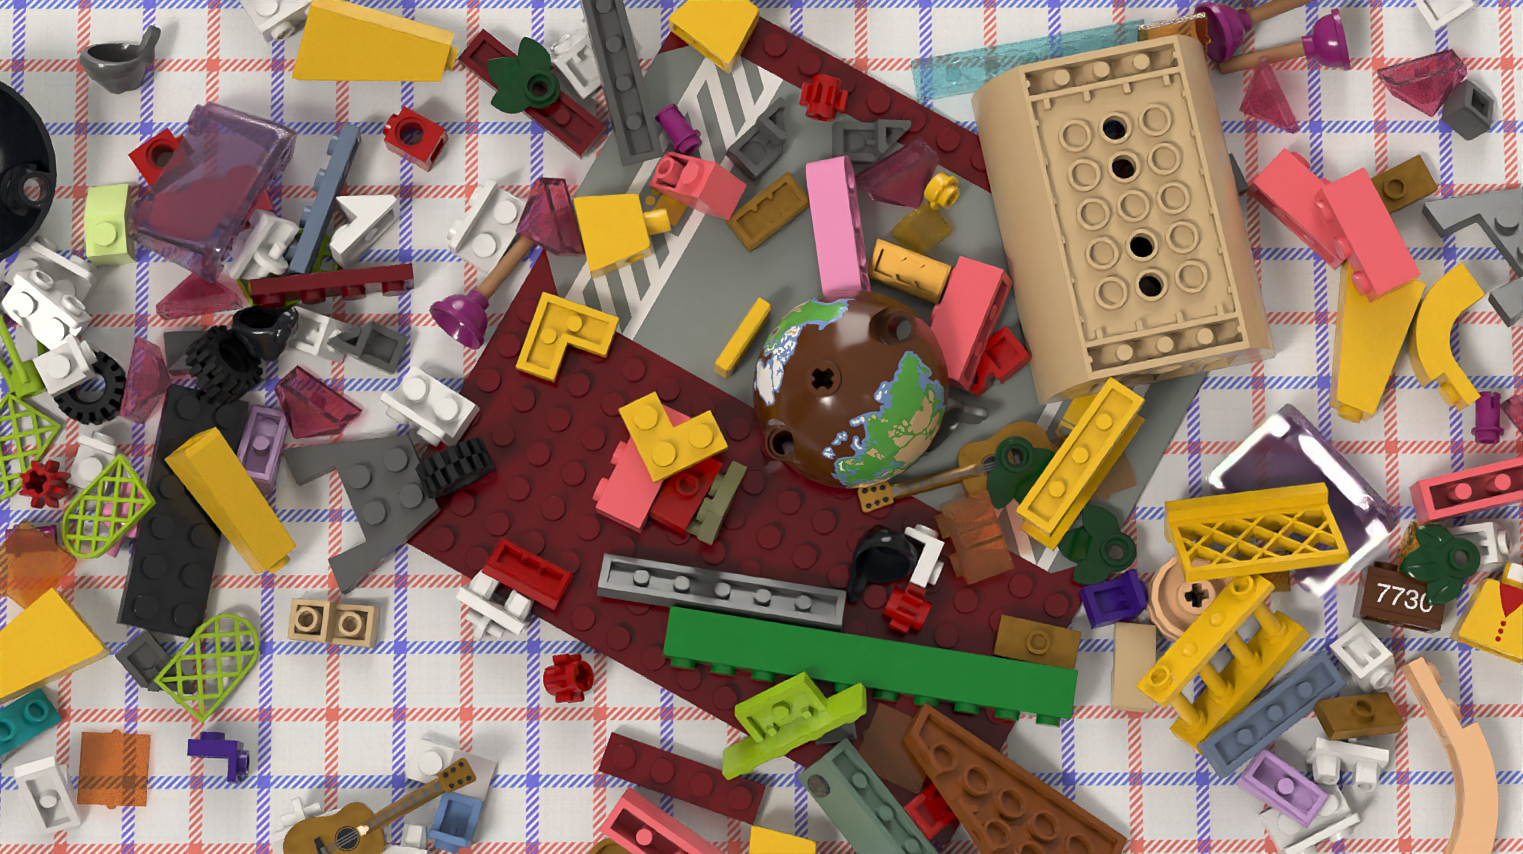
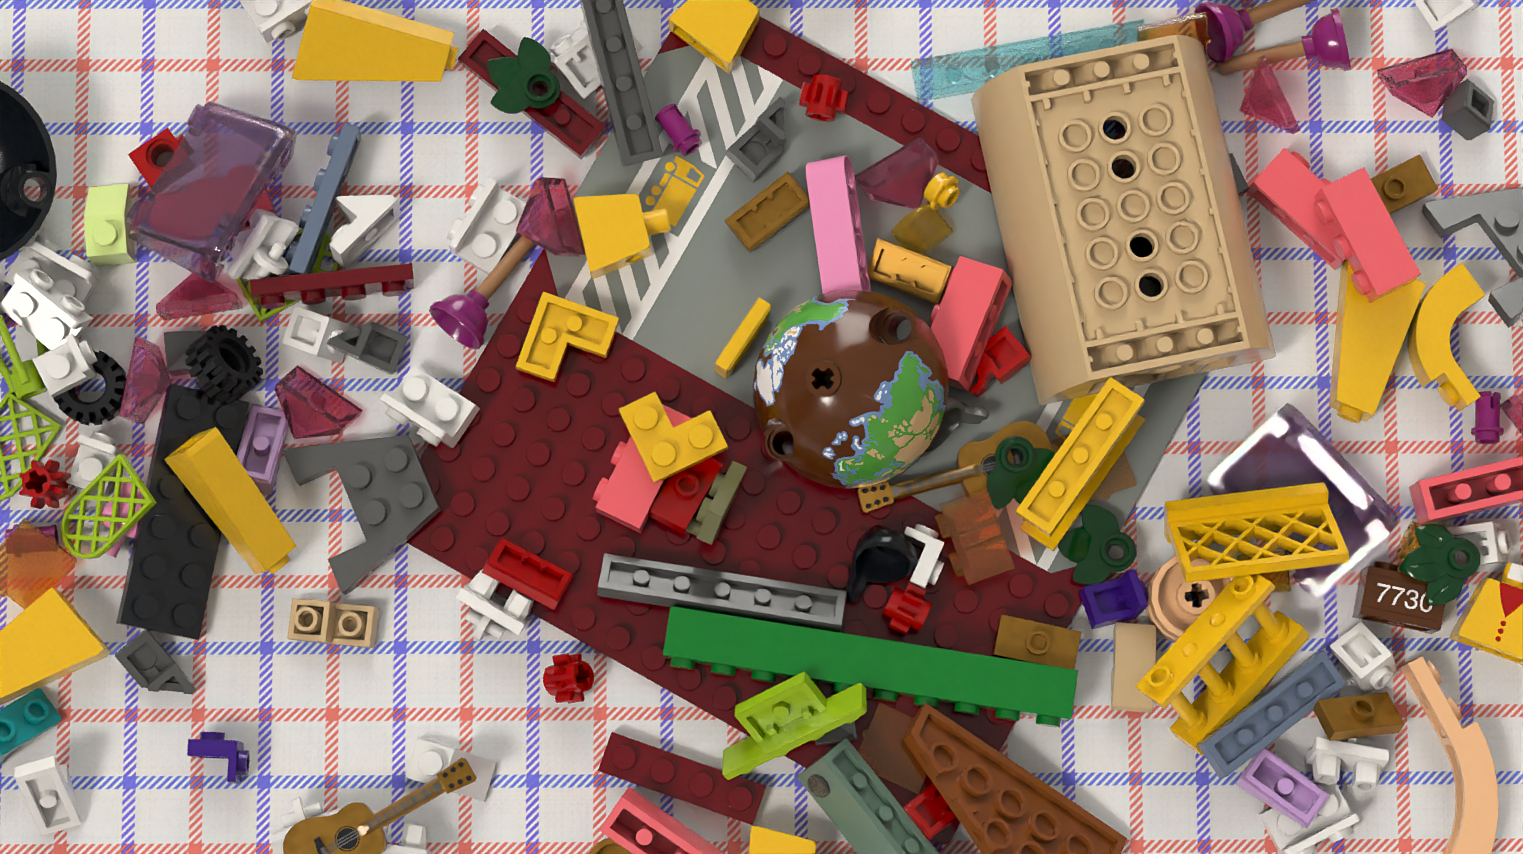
clear orange piece [77,729,151,810] -> none
dark grey hat [79,25,161,94] -> none
lime window [152,613,260,723] -> none
black hat [231,306,299,362] -> none
red brick [383,106,449,172] -> none
black tyre [415,437,495,499] -> none
medium blue bracket [427,792,484,854] -> none
coral slope [649,151,747,220] -> none
dark grey slope [832,119,911,164] -> none

